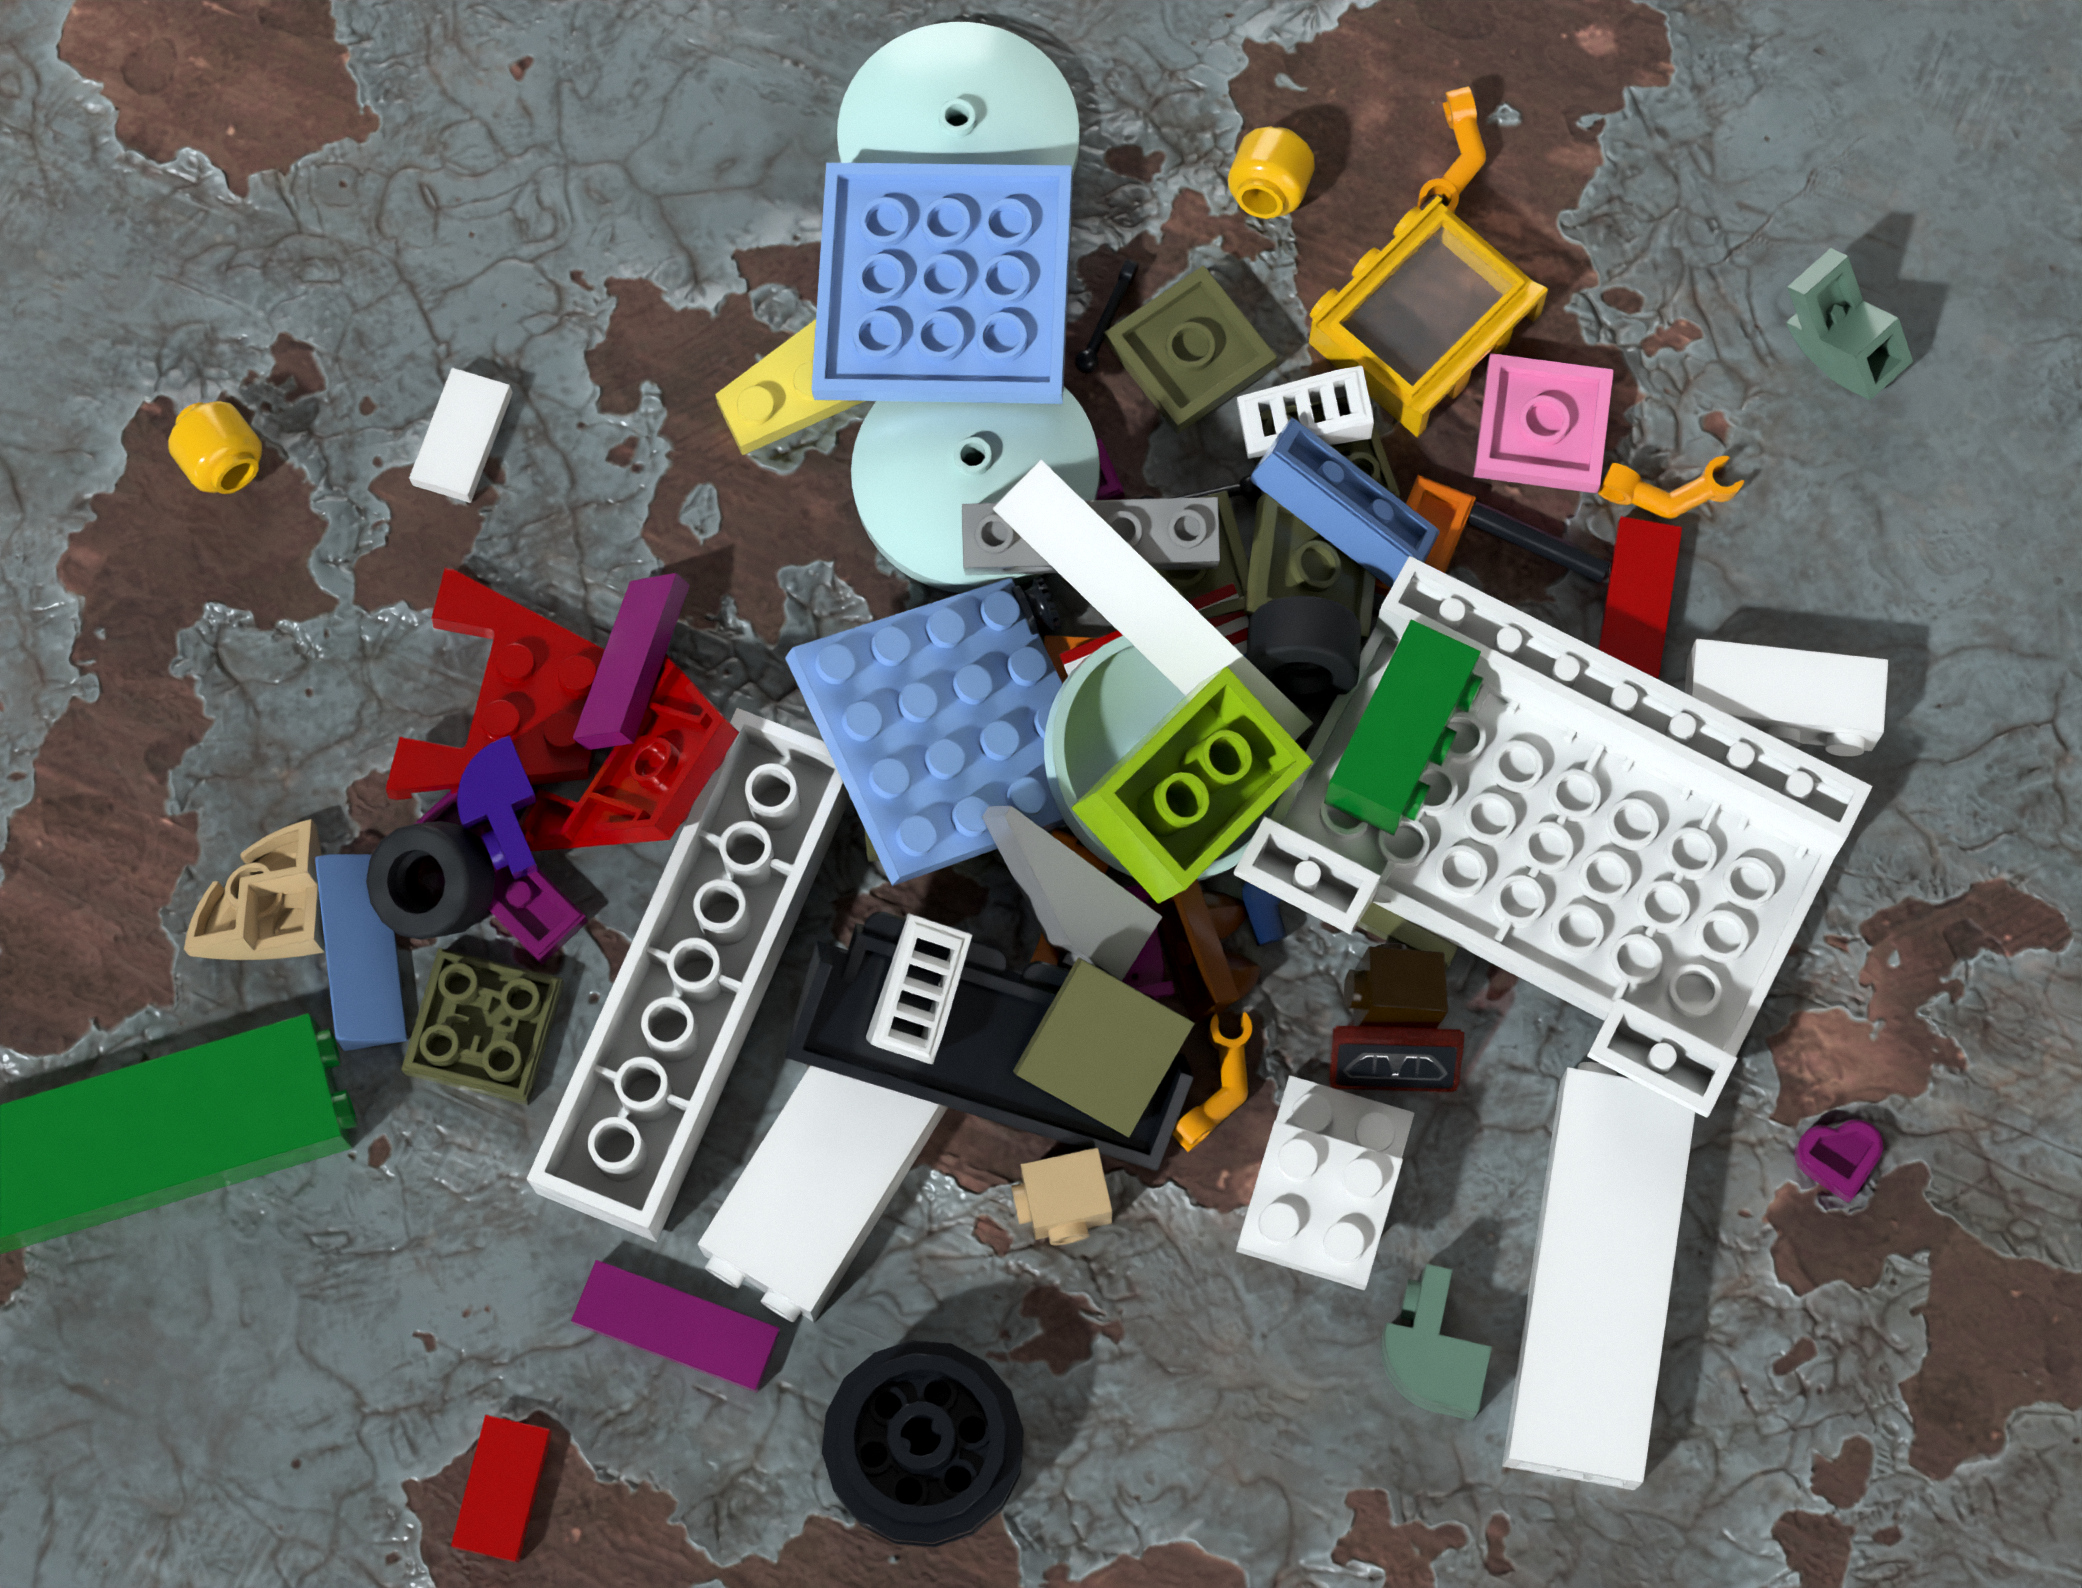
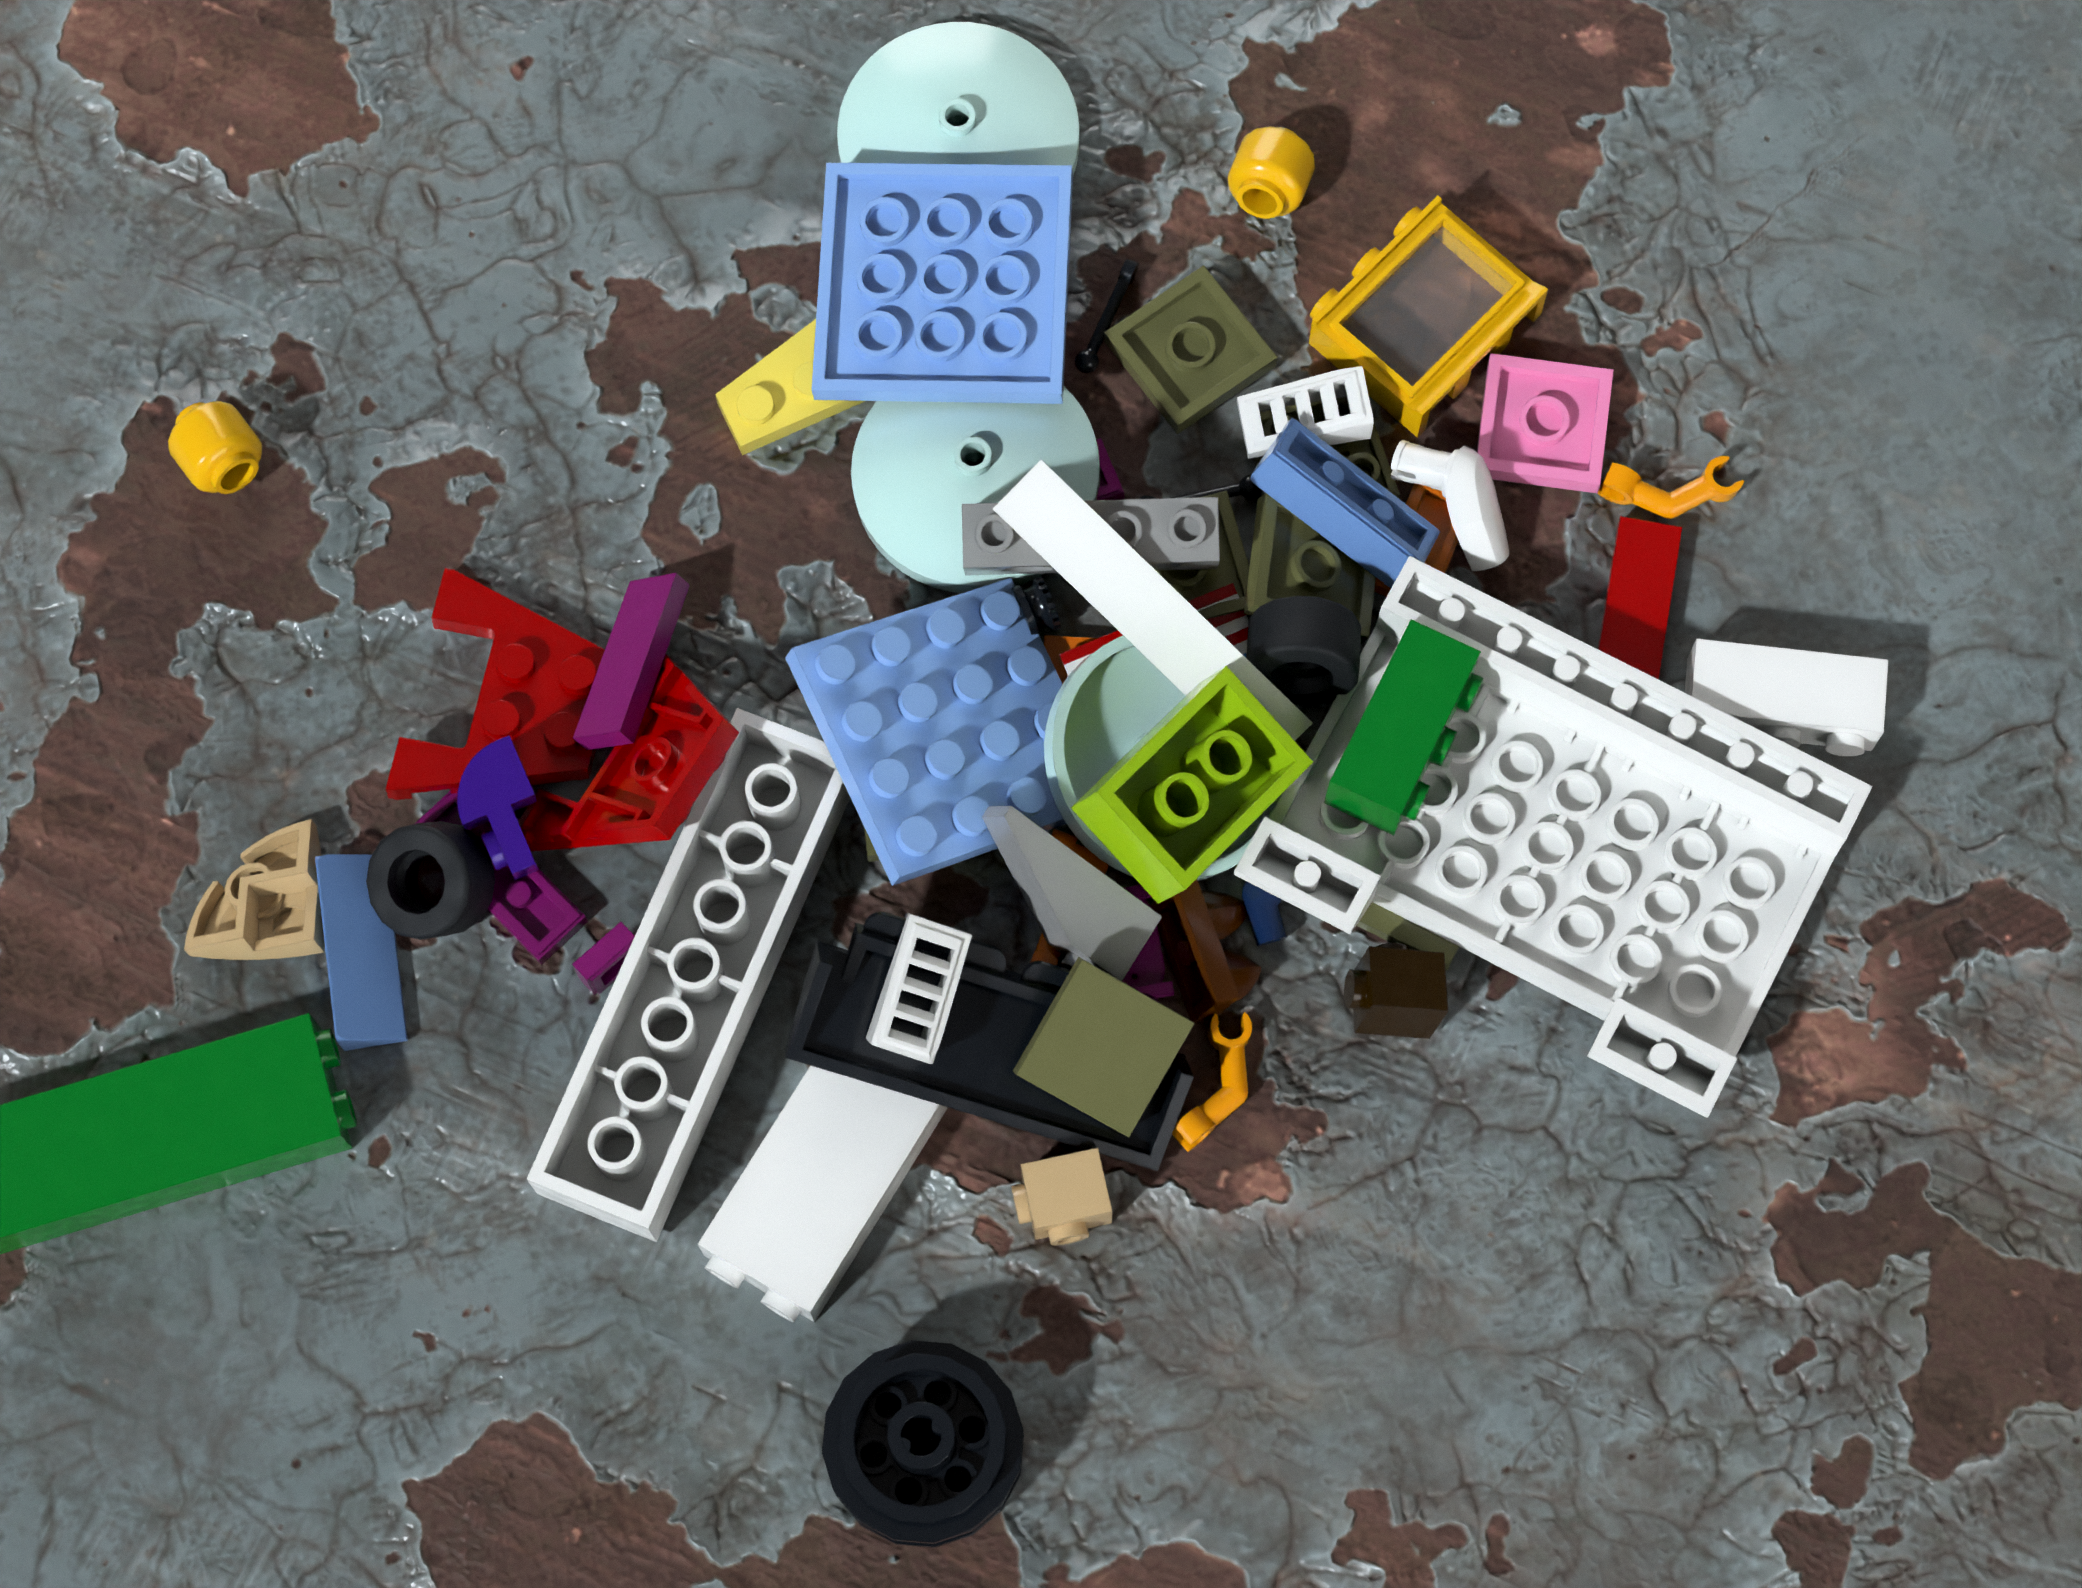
olive tile [401,948,565,1105] -> none
white tile [409,368,513,503] -> none
red tile [451,1415,552,1563] -> none
magenta tile [571,1260,781,1393] -> none
white bracket [1236,1075,1415,1290] -> none
slope [1329,1026,1464,1092] -> none
sand green brick [1381,1264,1492,1421] -> none
light orange arm [1417,86,1486,214] -> none
black piece [1467,500,1612,583] -> none
white brick [1502,1062,1695,1490] -> none
sand green brick [1786,248,1913,400] -> none
magenta tile [1794,1120,1883,1203] -> none
none -> magenta tile [572,922,635,996]
none -> white arm [1391,440,1509,571]

